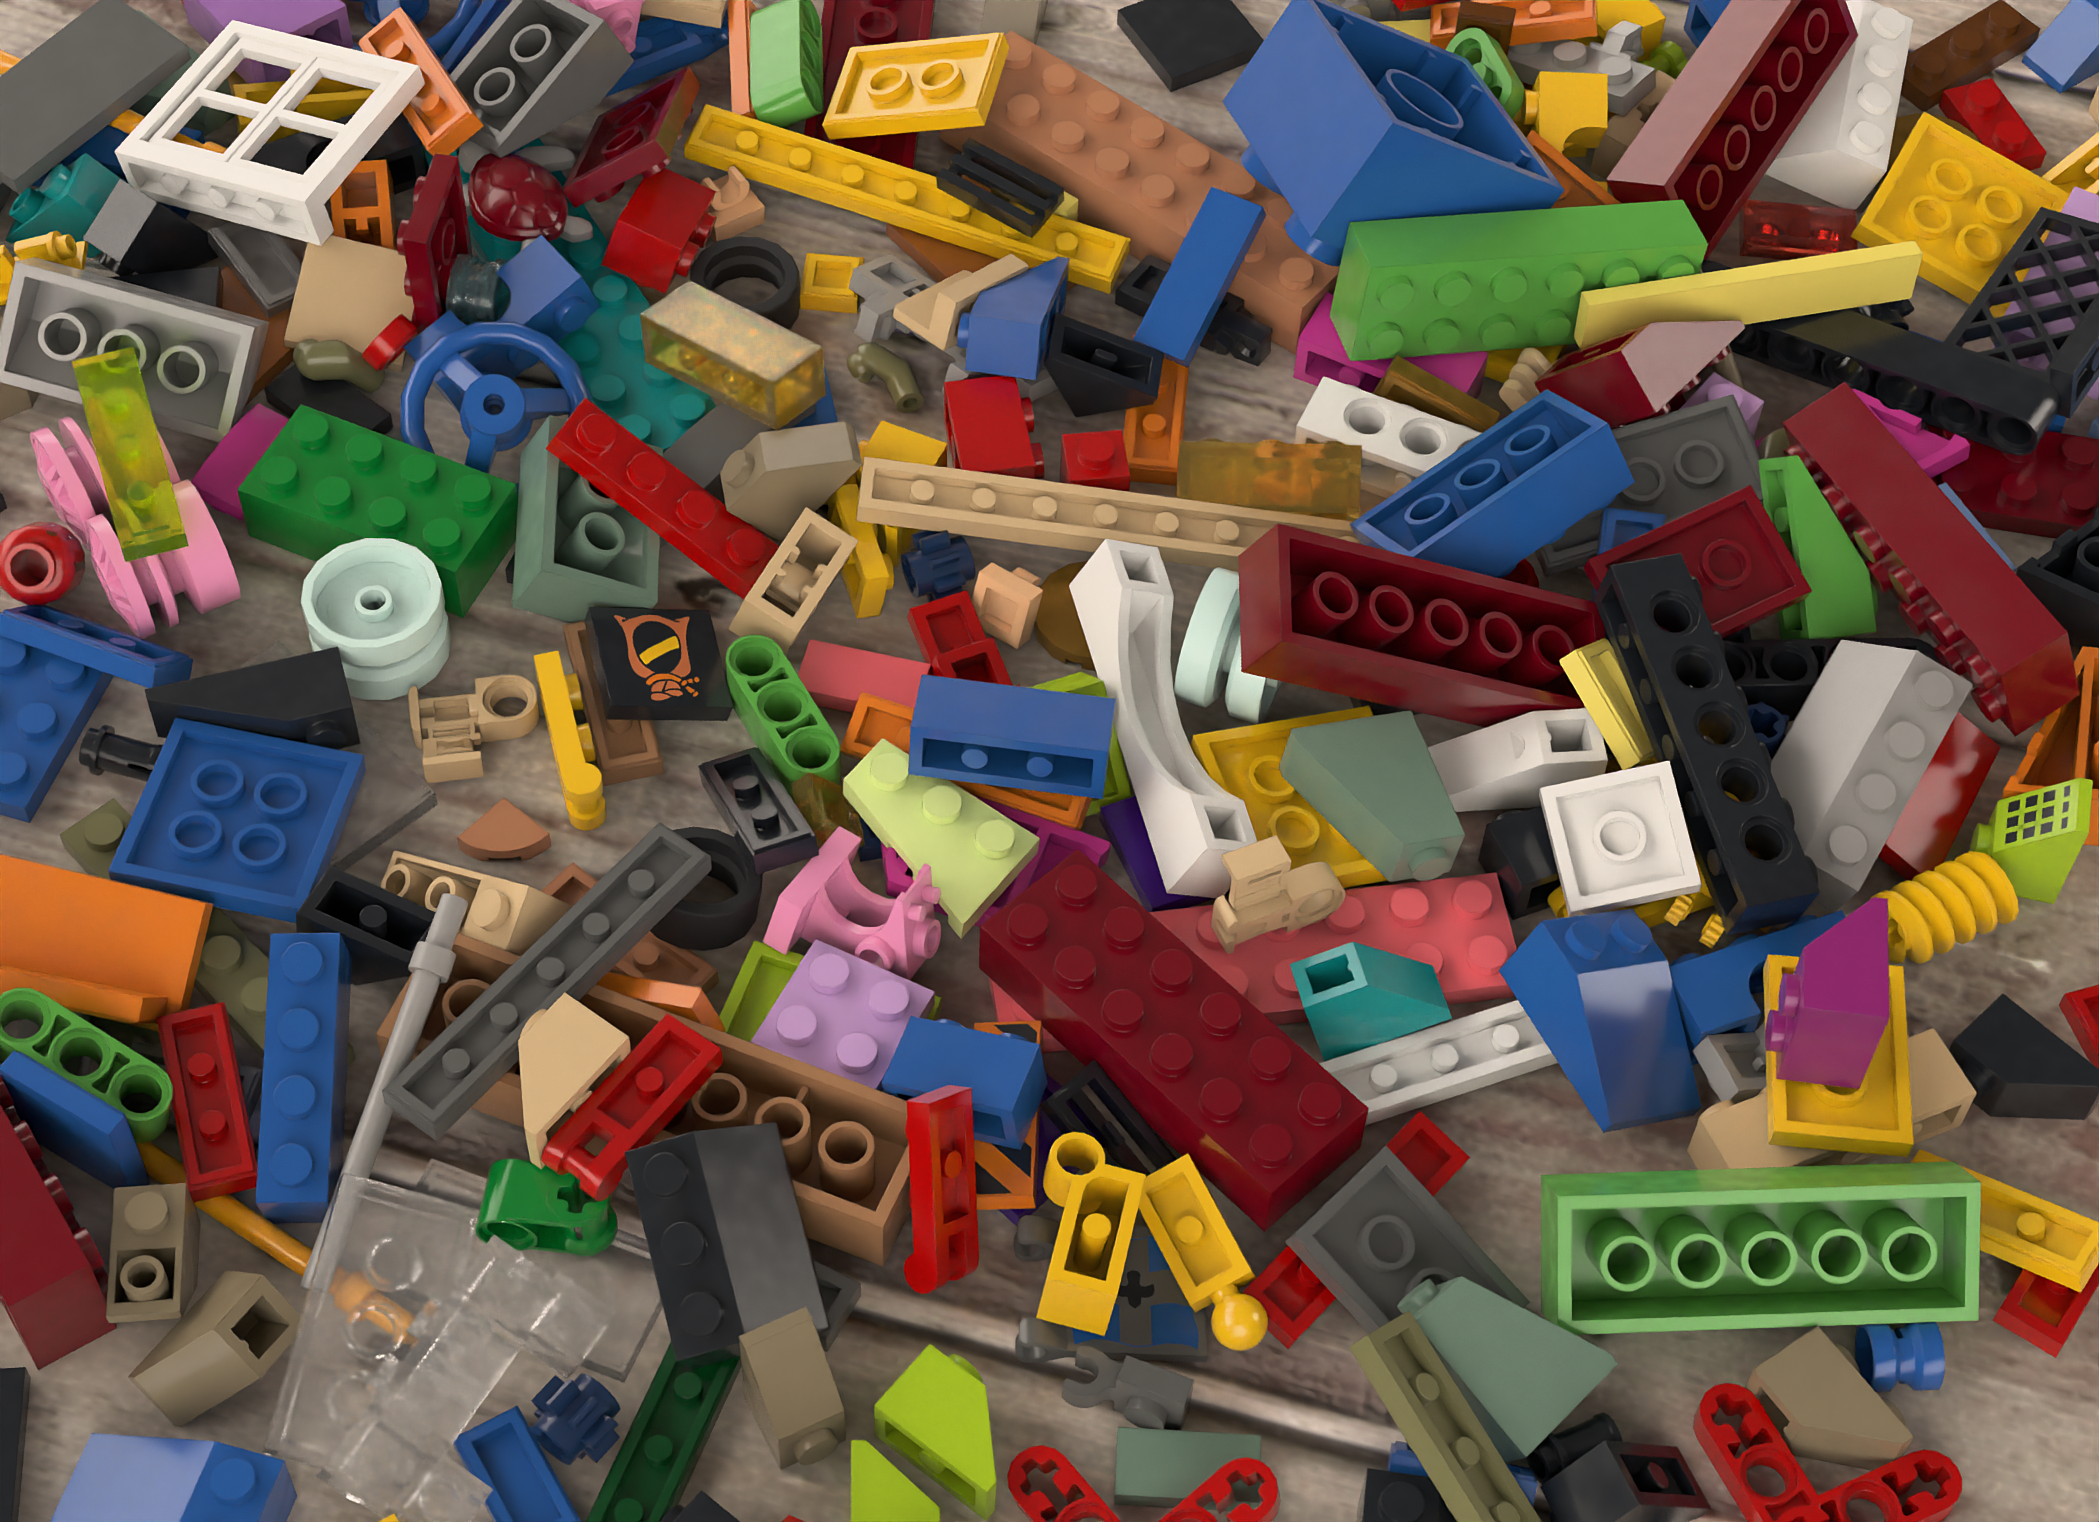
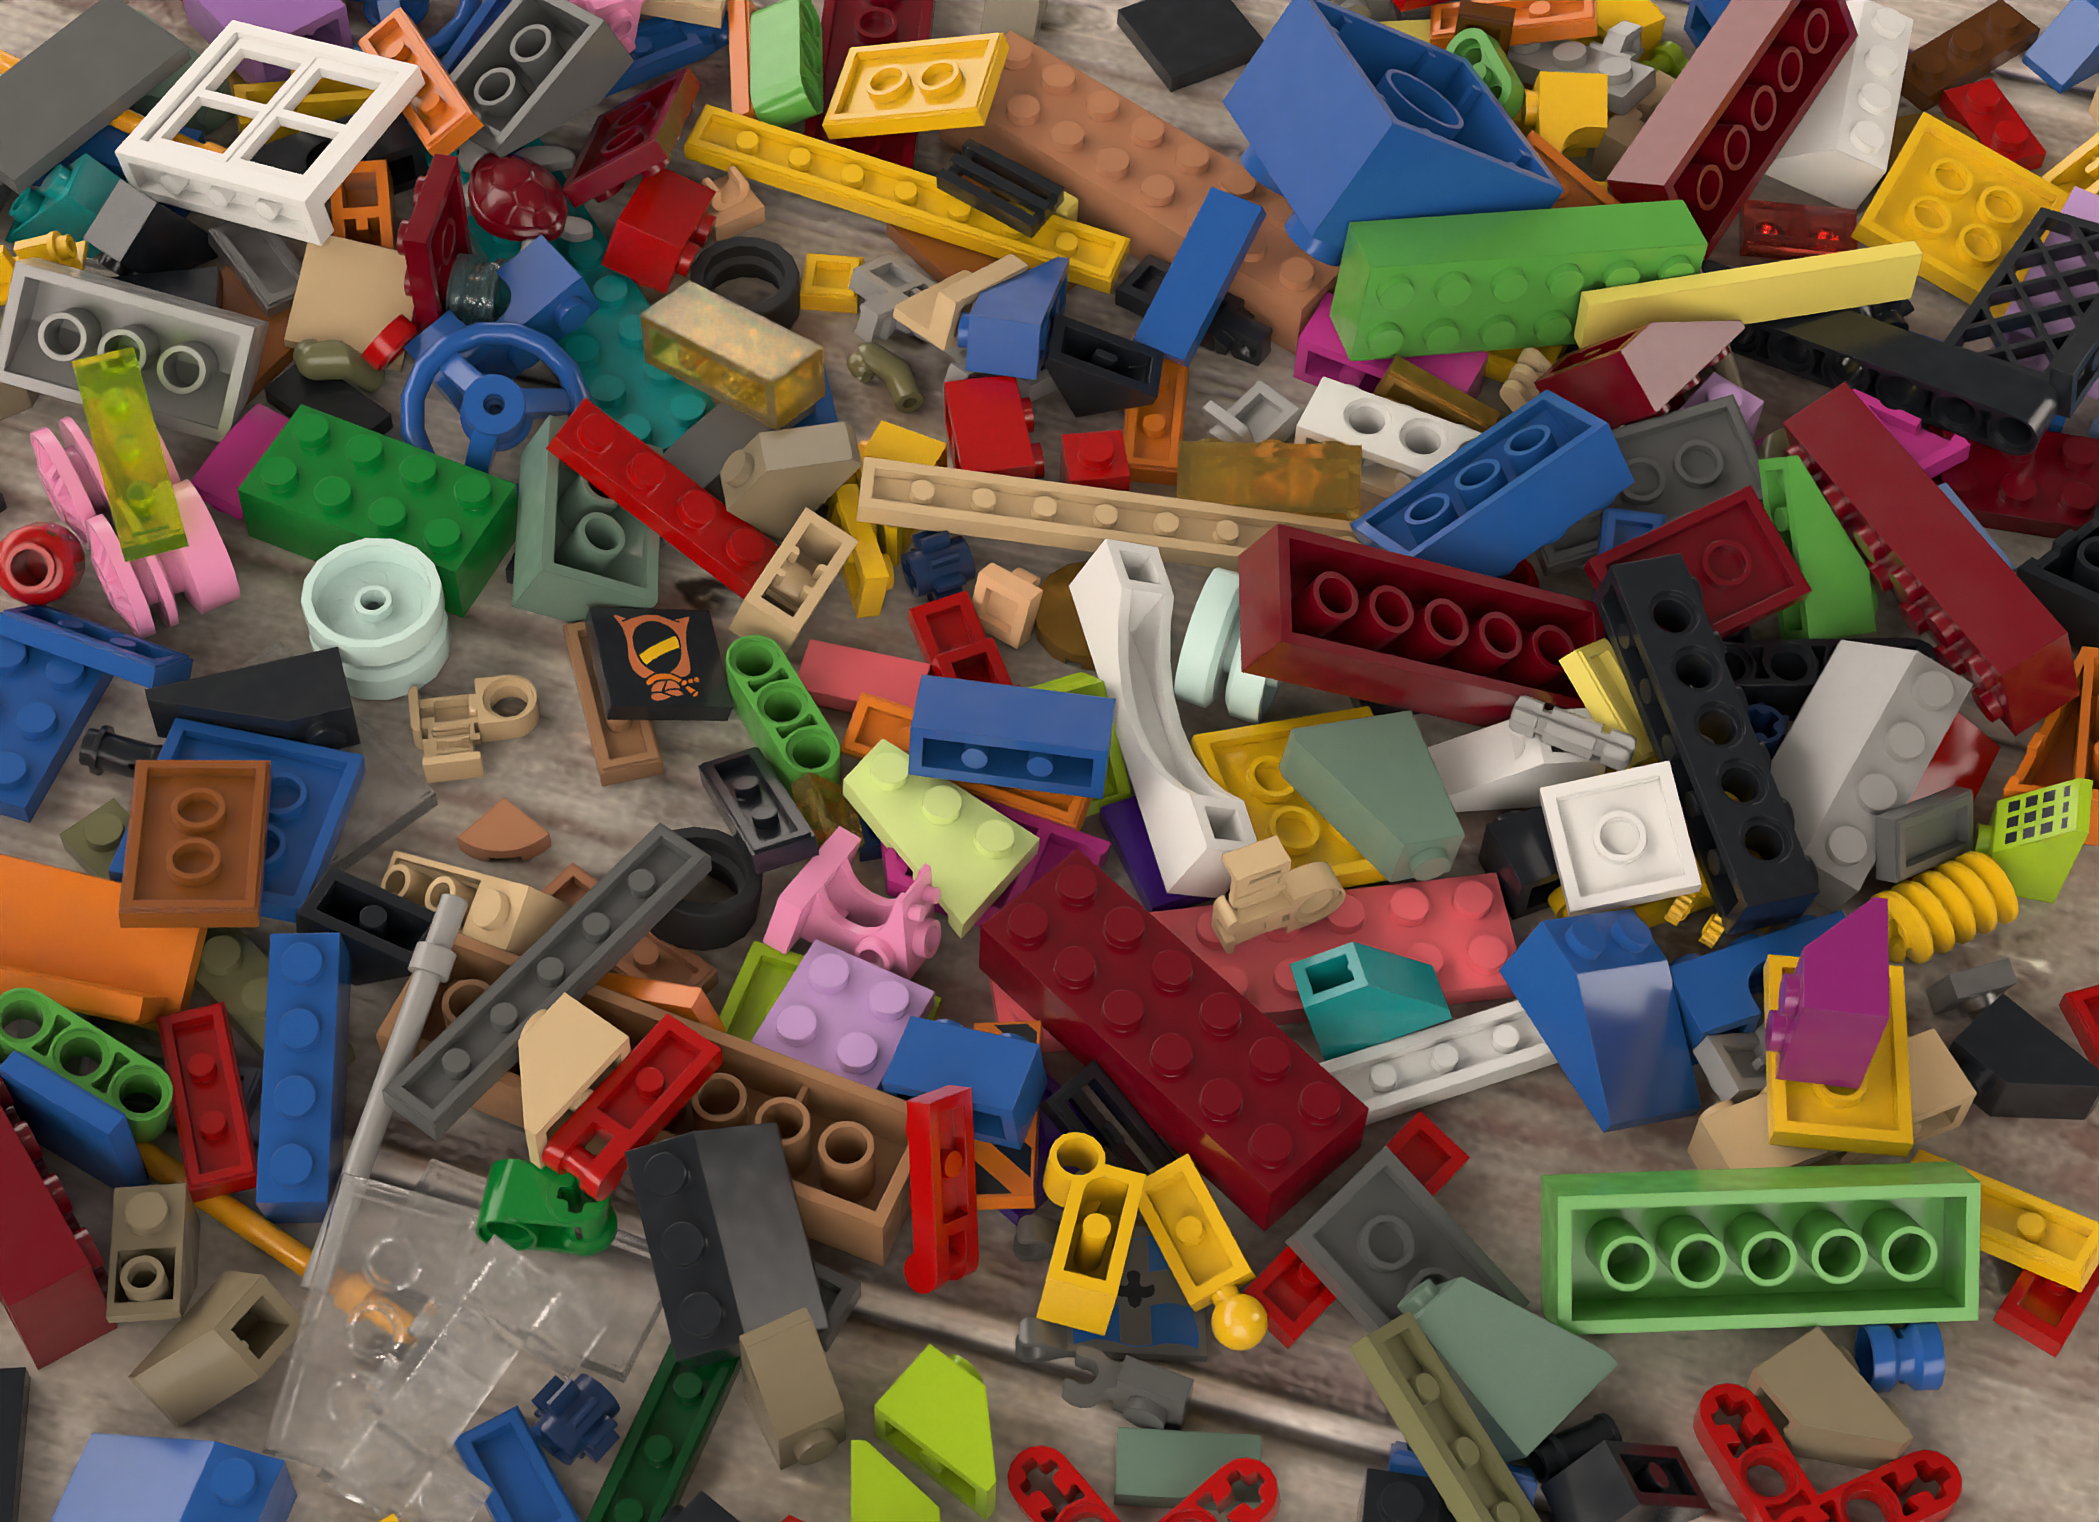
yellow plate [533,650,607,831] -> none
none -> dark orange tile [118,760,272,928]
none -> light grey bracket [1202,380,1302,469]
none -> light grey axle [1509,695,1637,771]
none -> dark grey tile [1876,786,1973,883]
none -> flat silver plate [1925,958,2018,1018]

